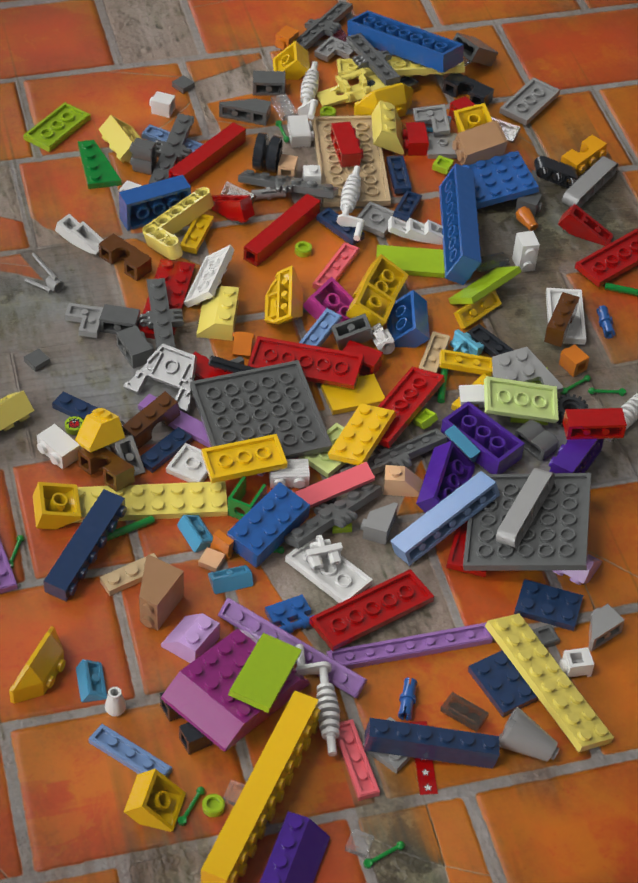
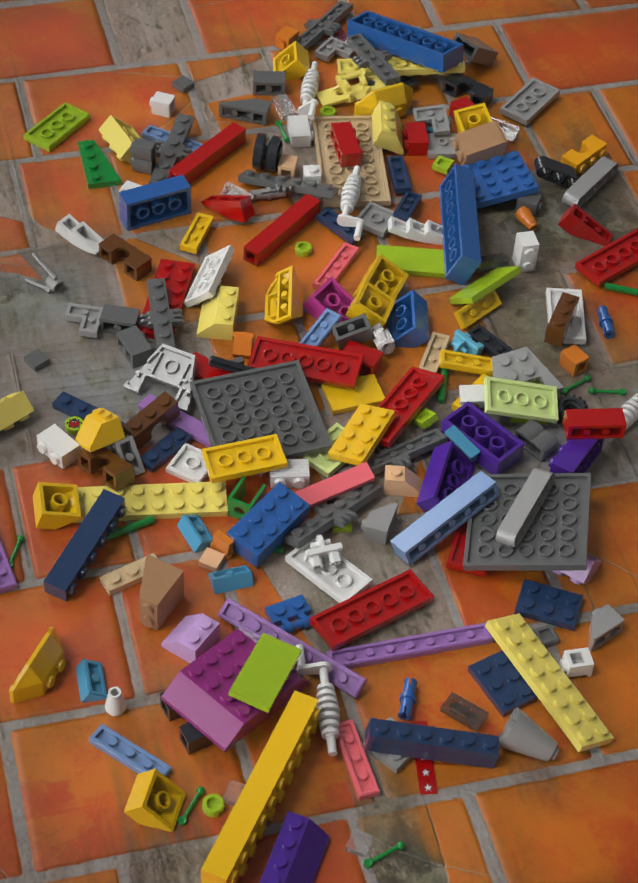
light yellow beam [142,187,214,260] -> none

